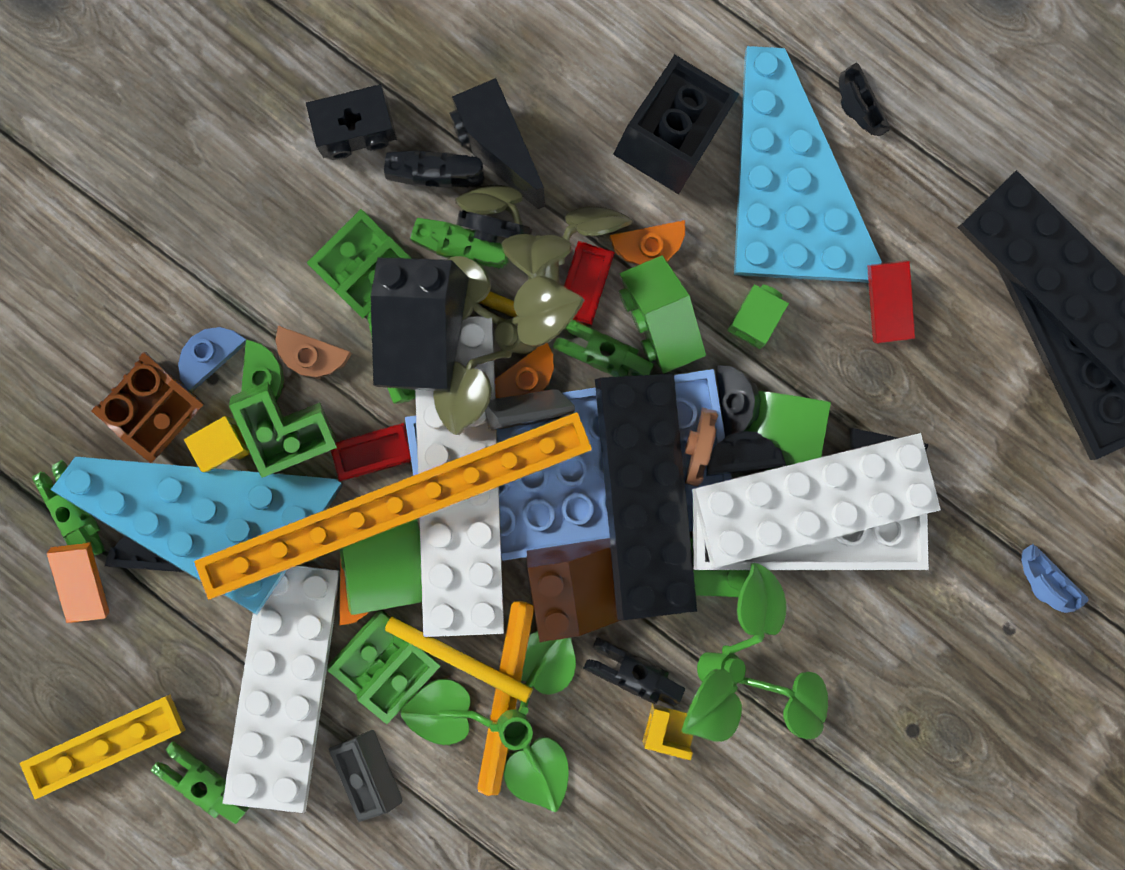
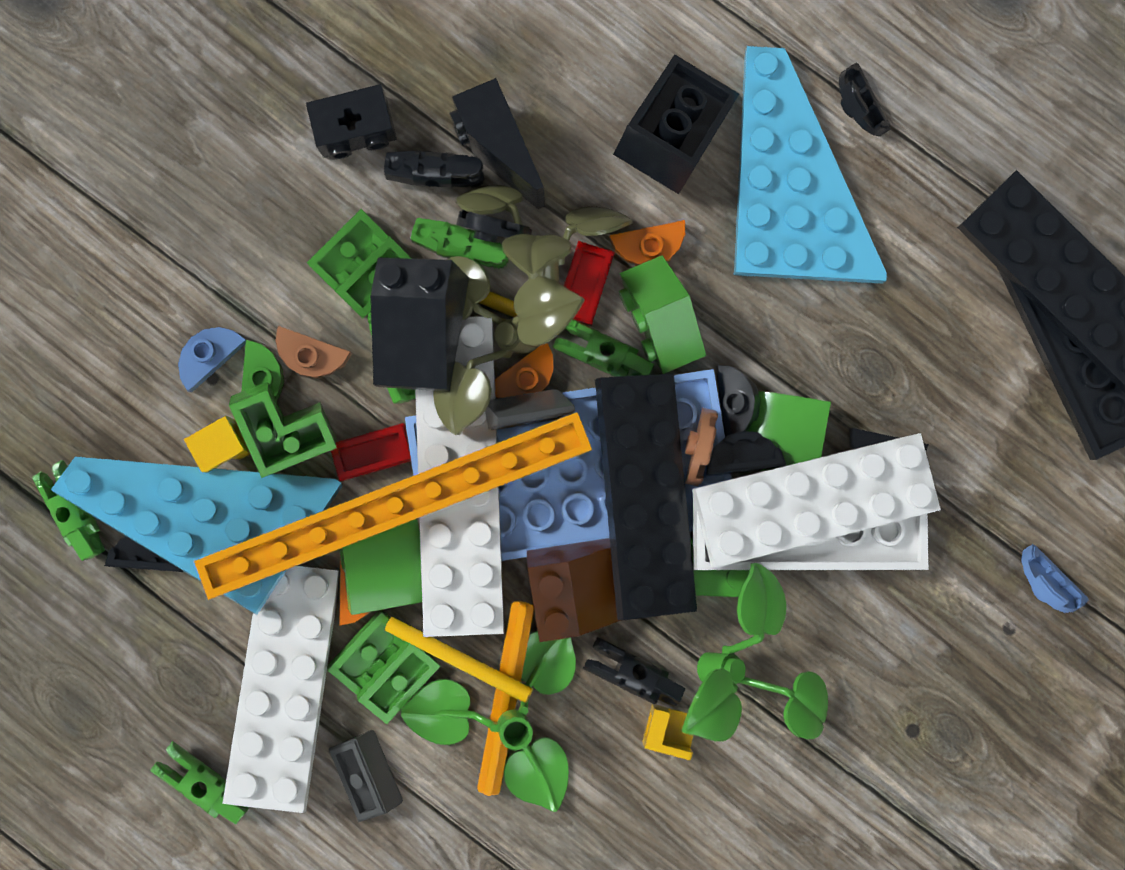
yellow plate [19,694,186,799] -> none
orange tile [46,543,109,623] -> none
dark orange slope [91,352,204,463] -> none
bright green brick [727,284,789,349] -> none
red tile [867,260,915,343] -> none

